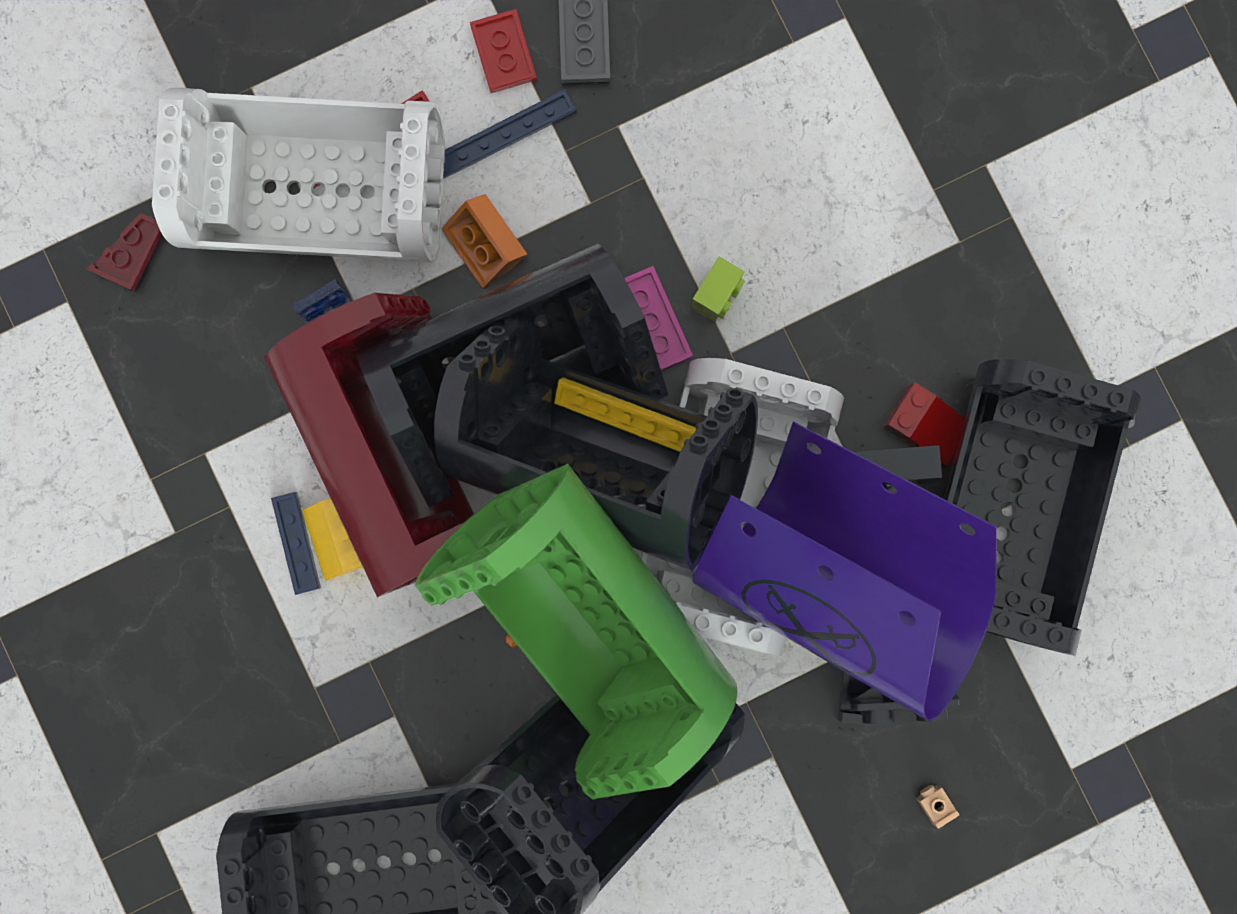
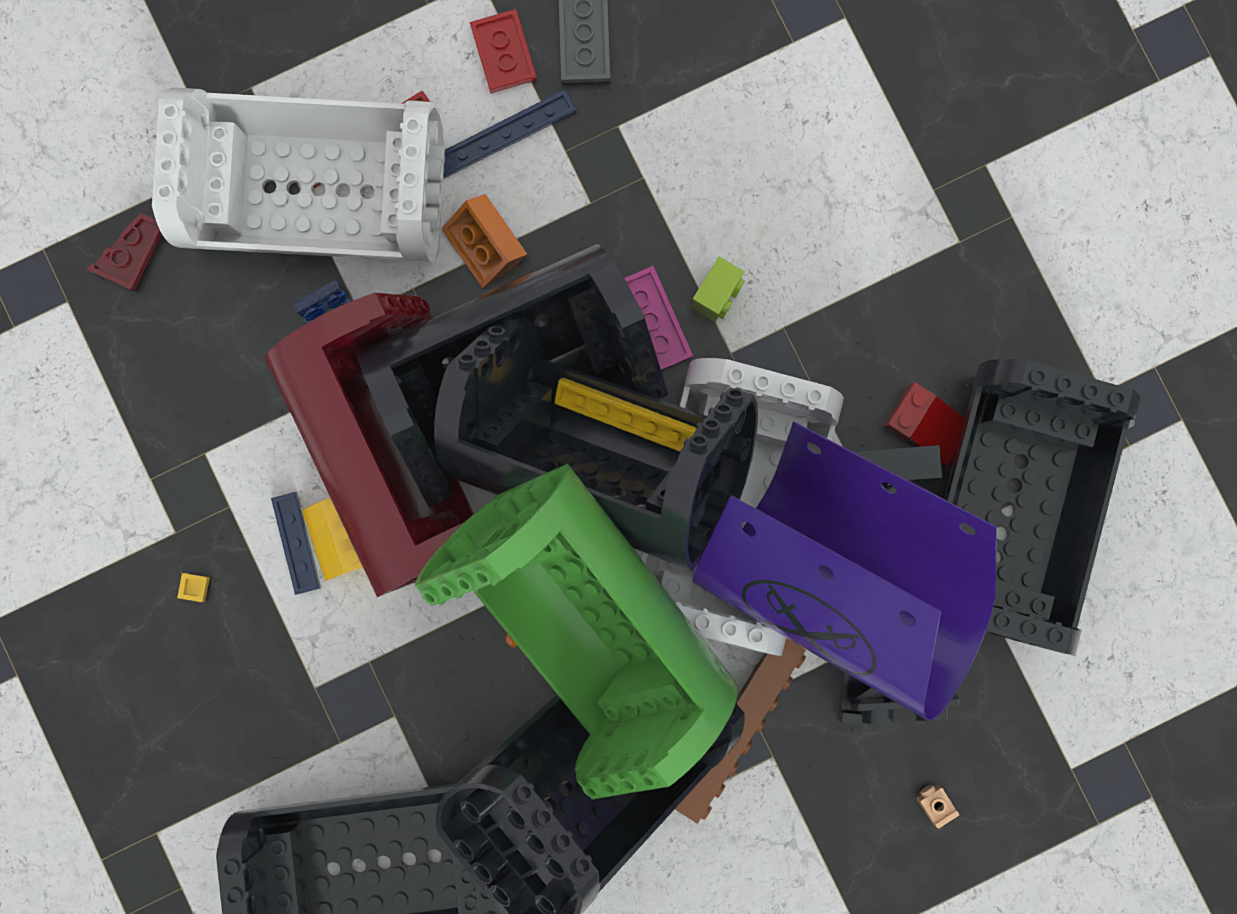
none -> yellow plate [177,573,210,602]
none -> dark orange brick [675,638,806,824]

